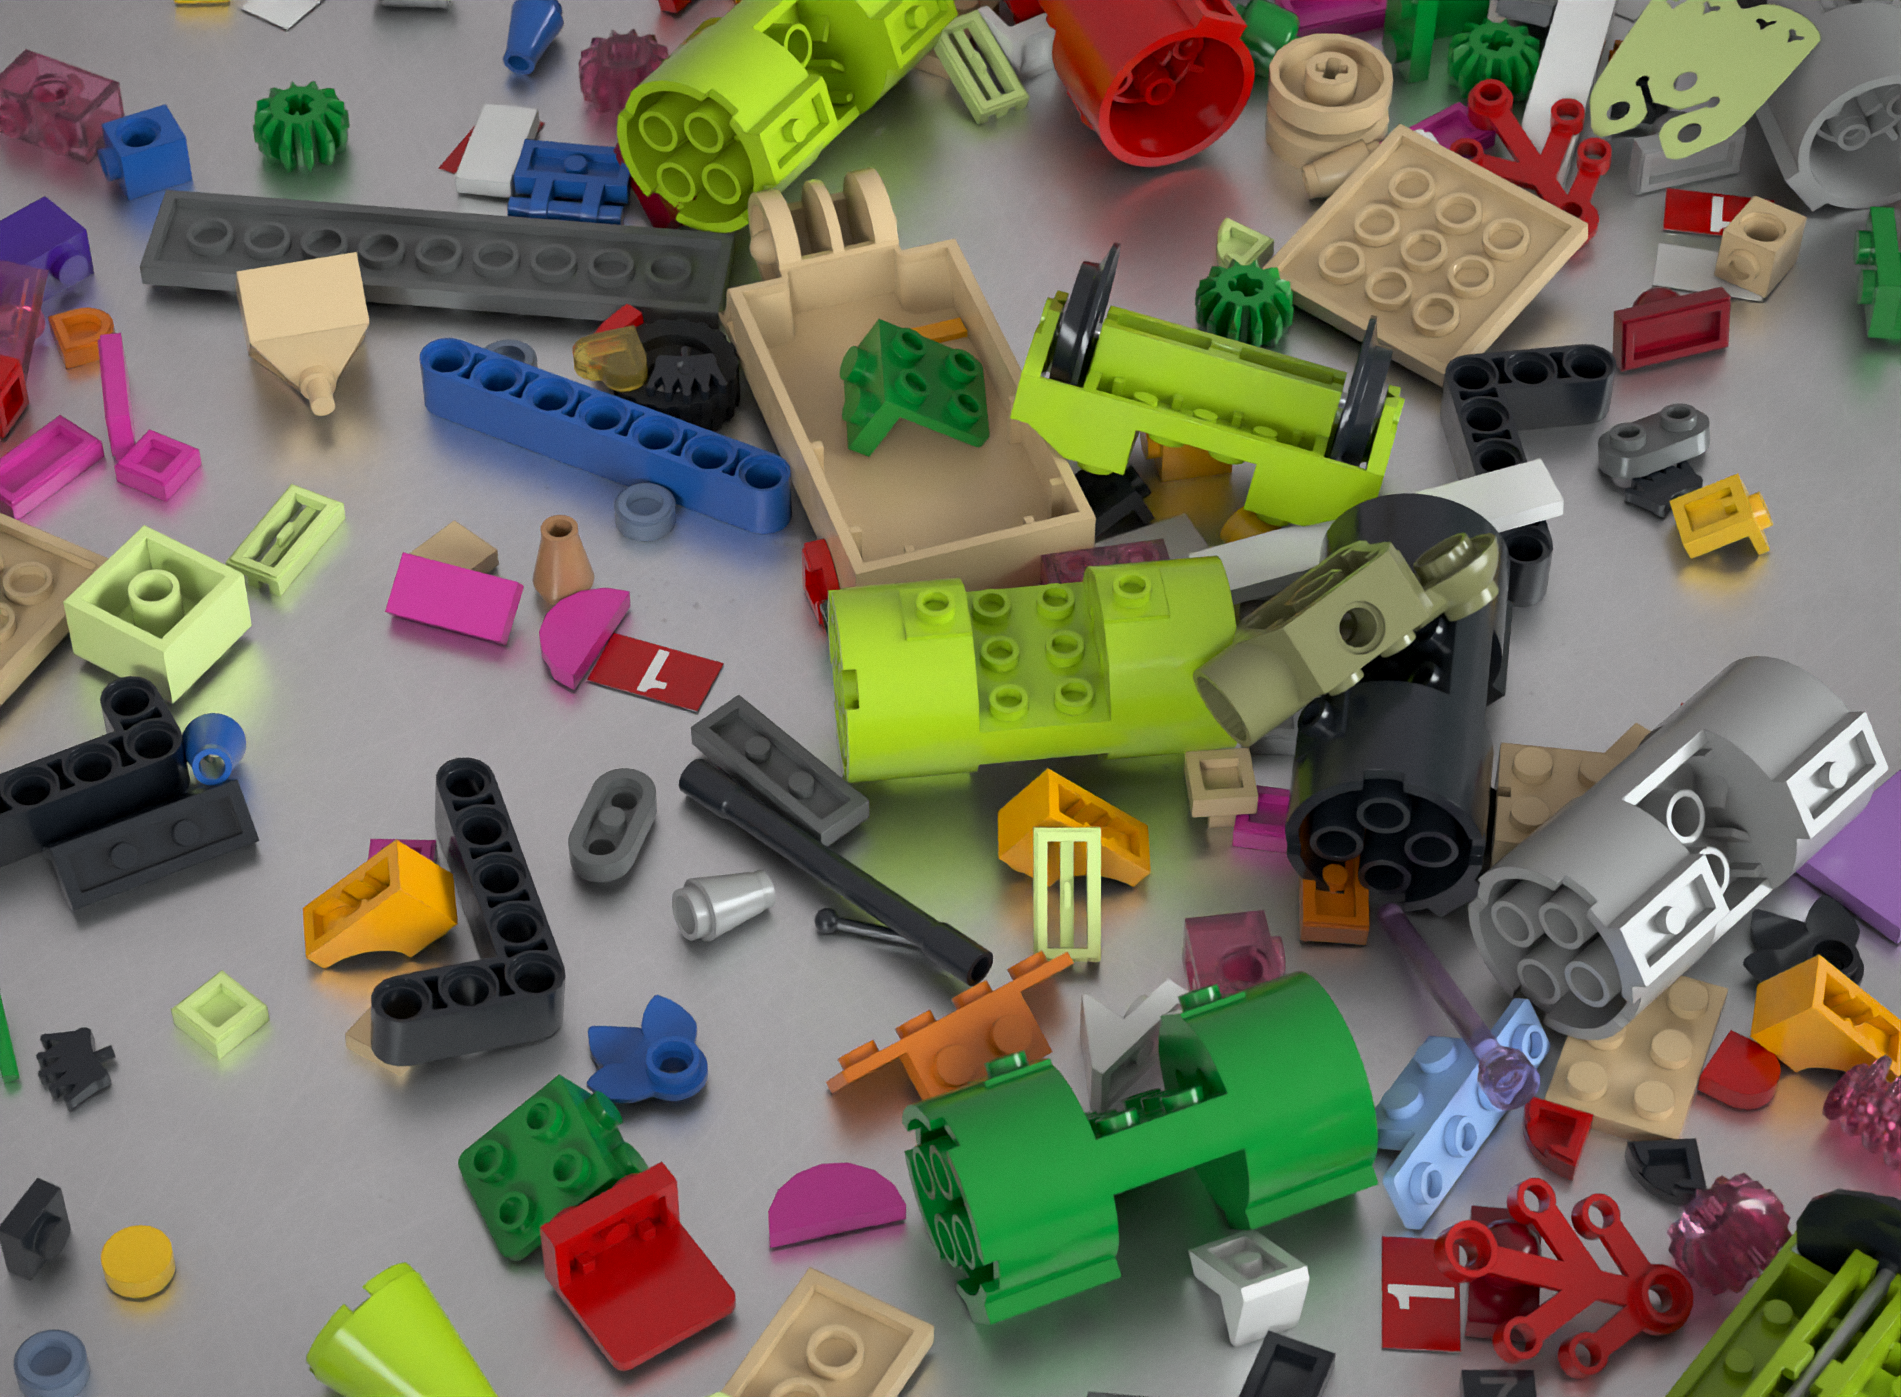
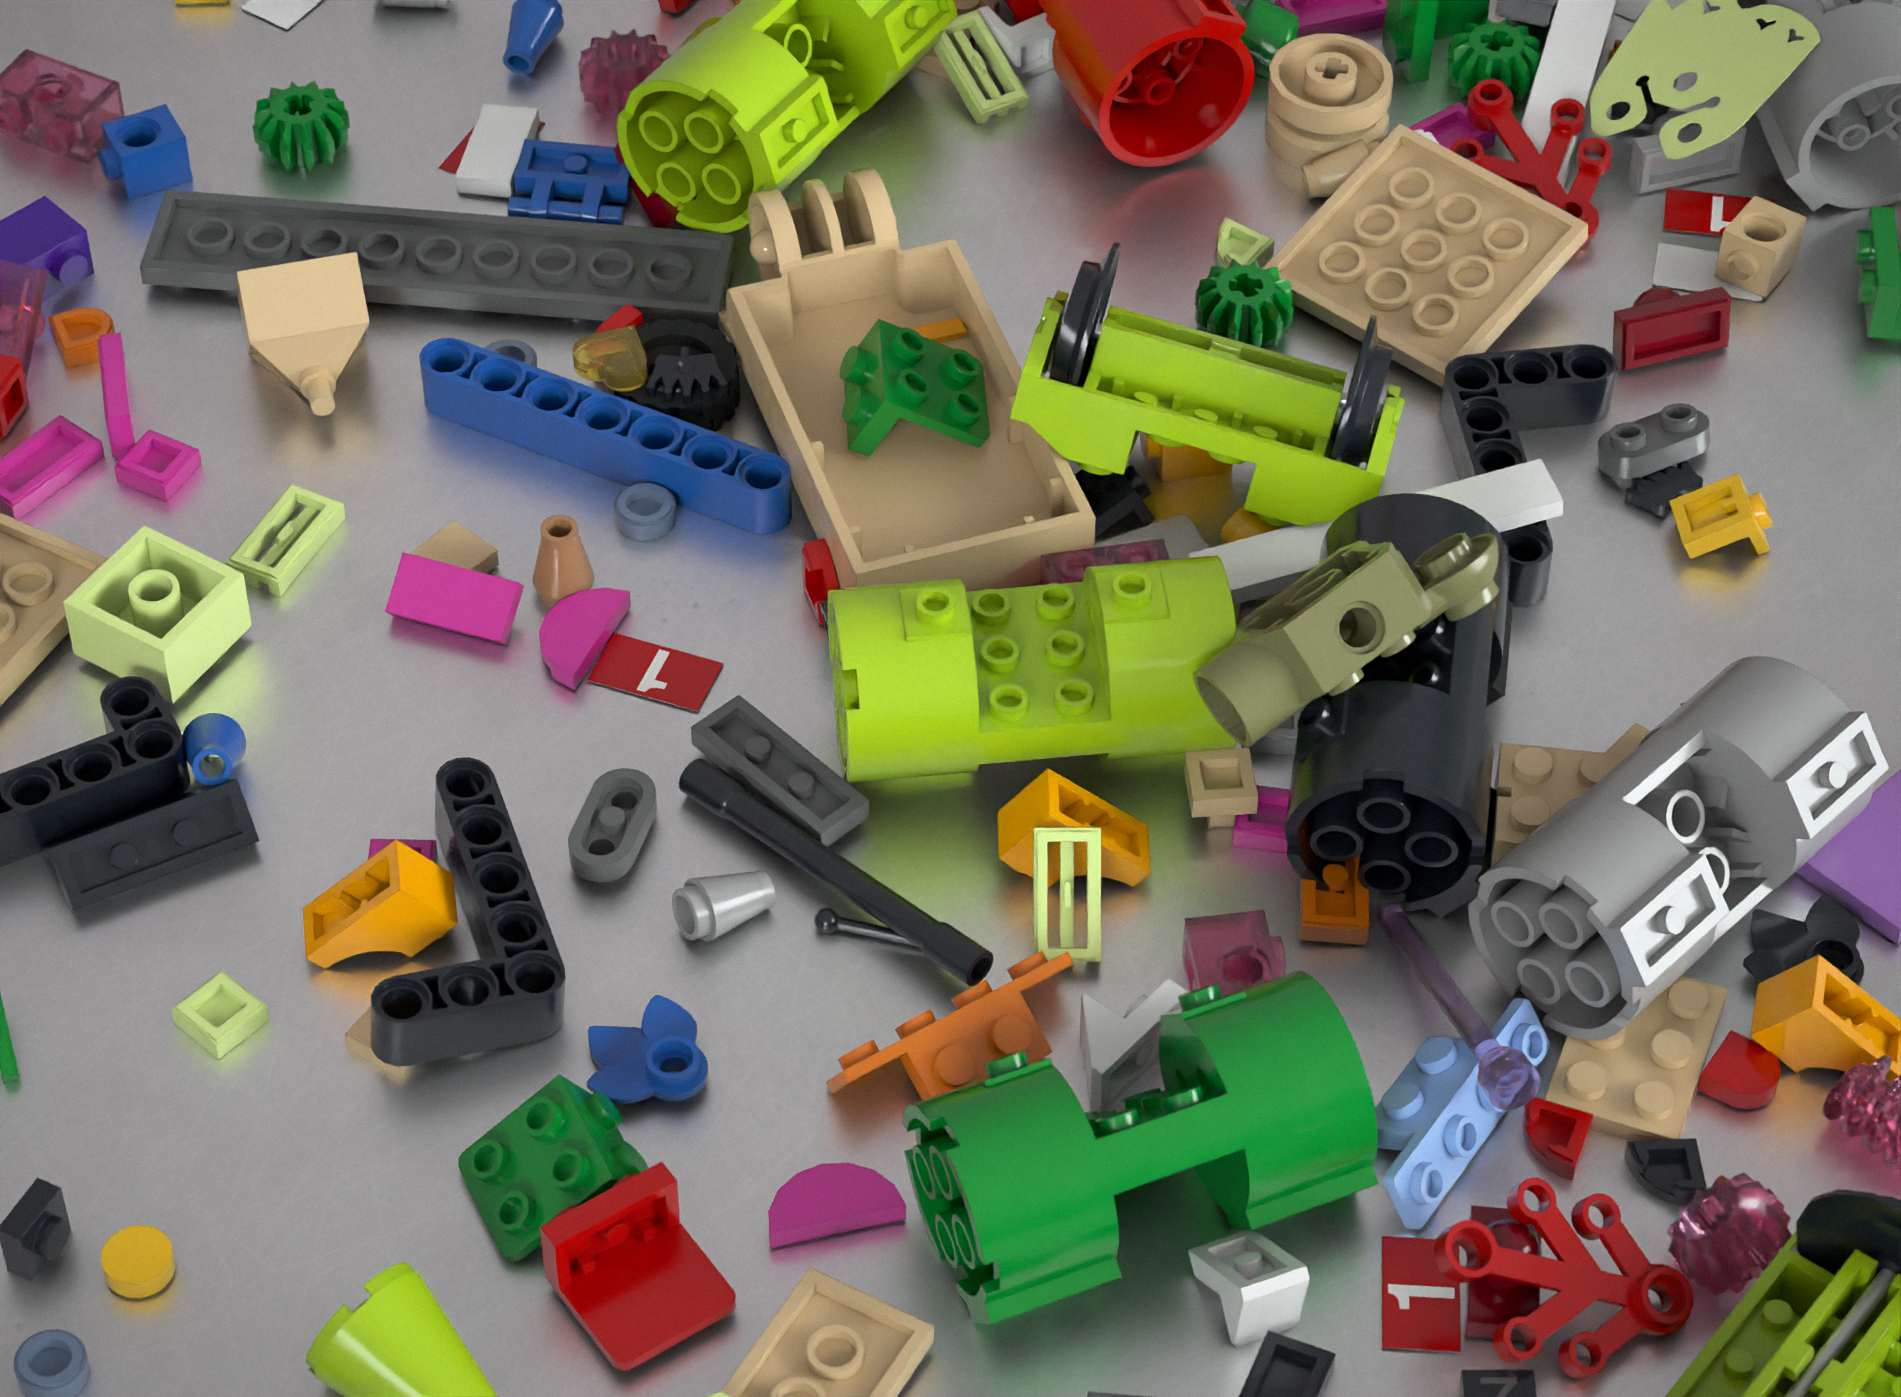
black piece [36,1027,116,1109] -> none

